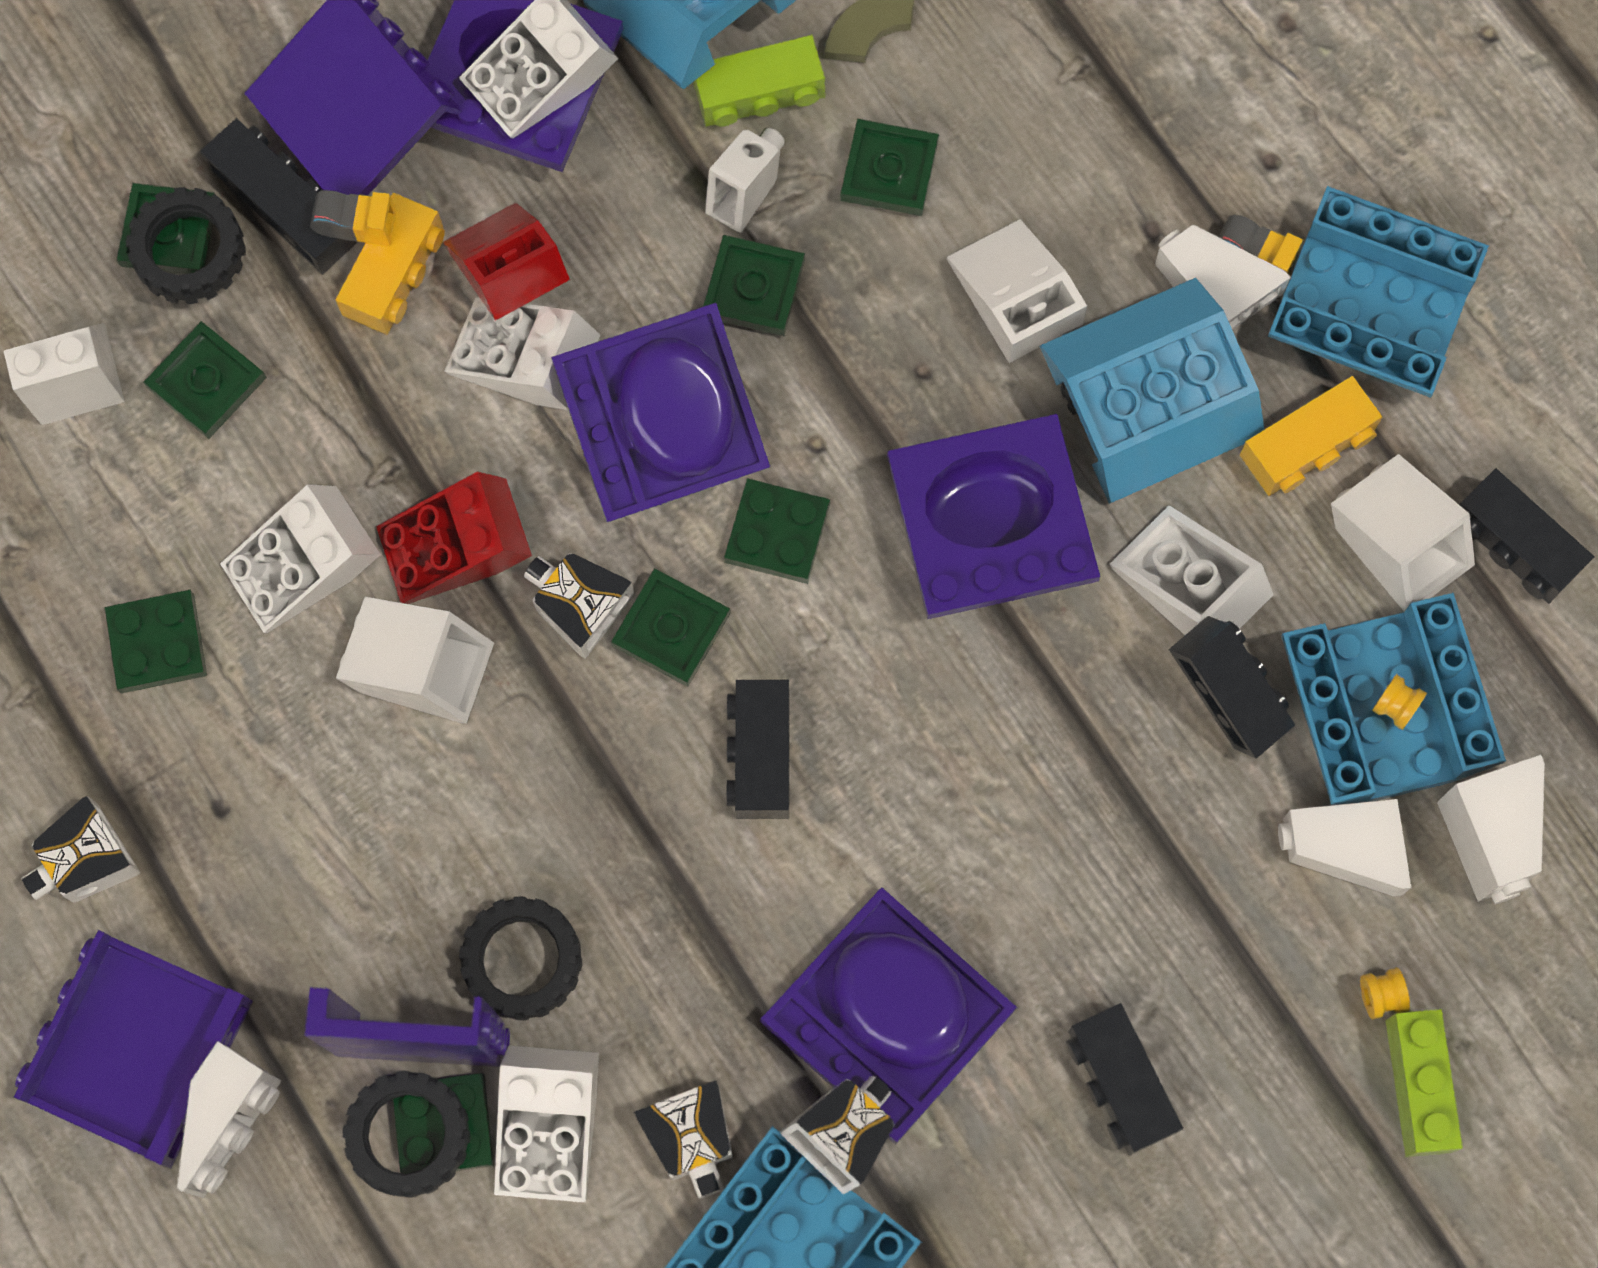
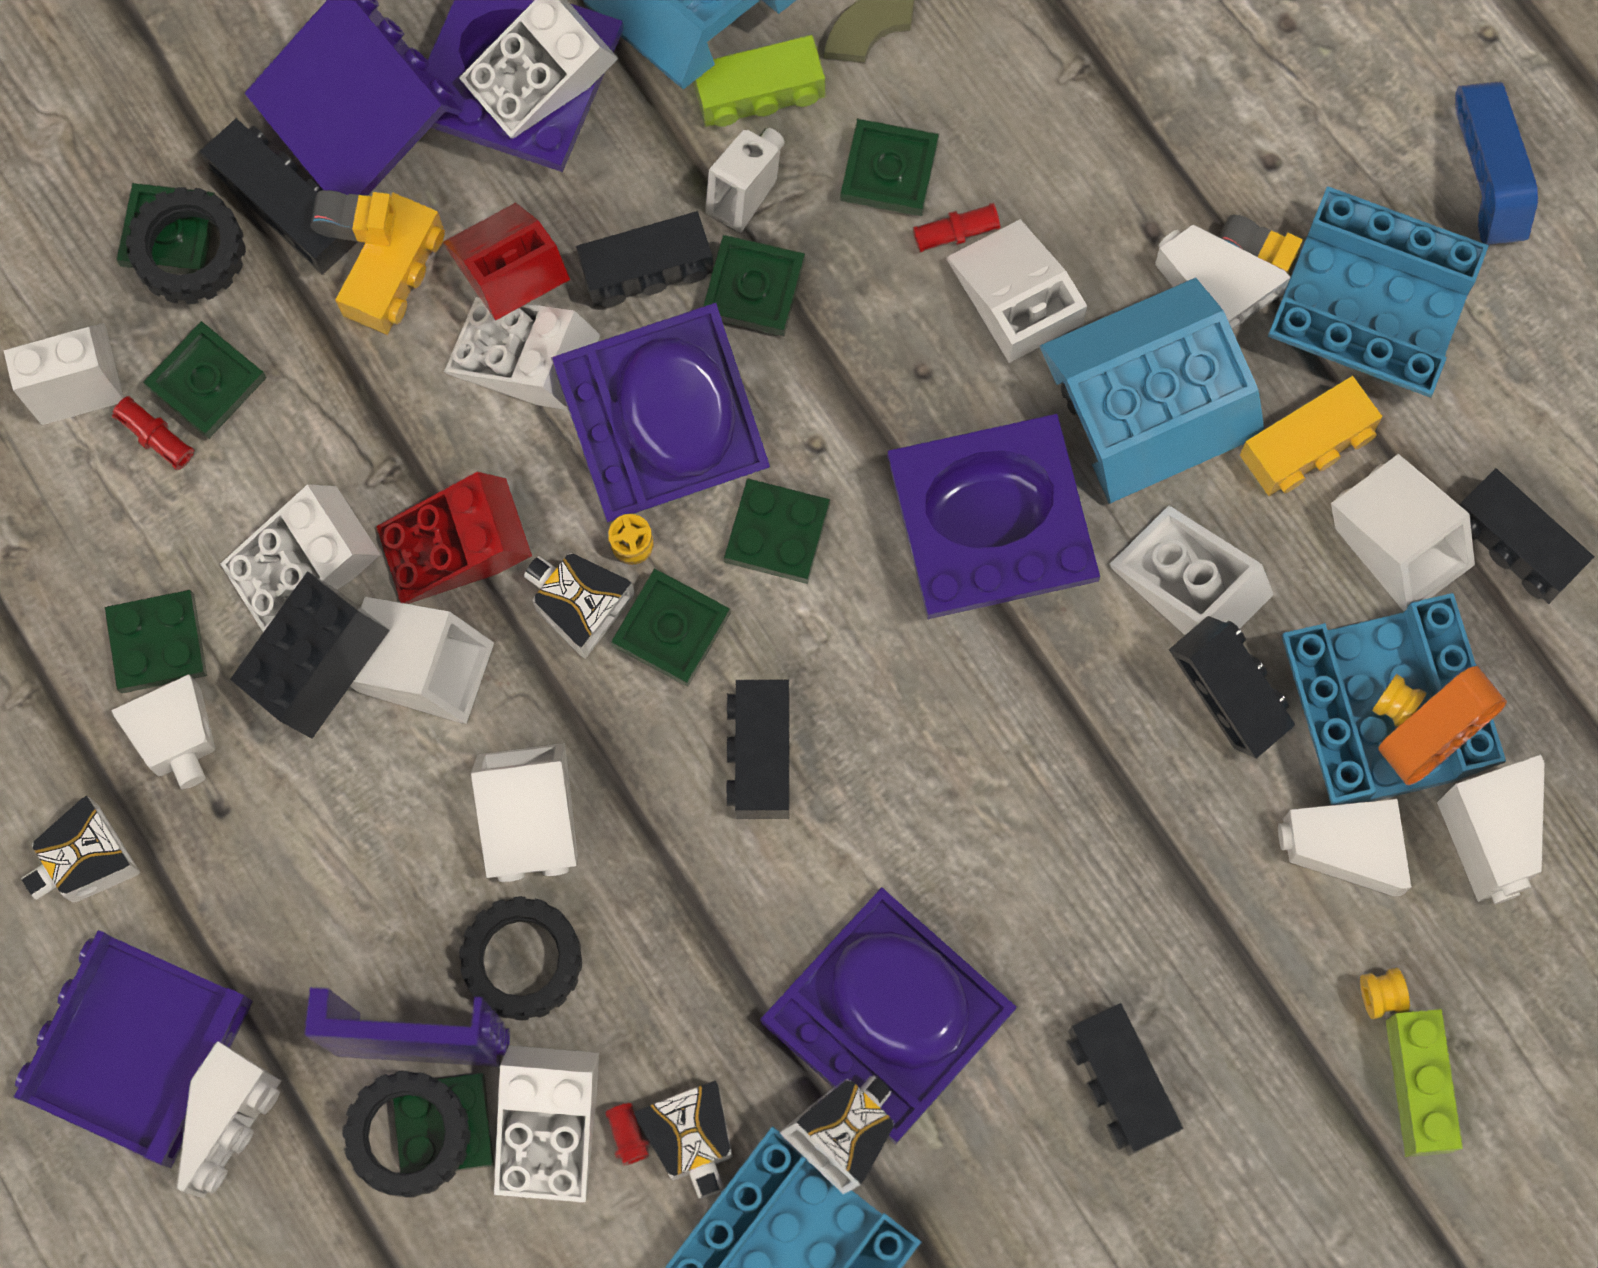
none -> white torso [111,674,215,789]
none -> red pin [112,396,195,470]
none -> black brick [230,571,390,739]
none -> white slope [471,743,578,882]
none -> black brick [576,211,714,307]
none -> red pin [605,1103,650,1165]
none -> yellow wheel [608,514,654,565]
none -> red pin [912,203,1001,253]
none -> orange beam [1378,666,1507,785]
none -> blue beam [1455,81,1538,245]

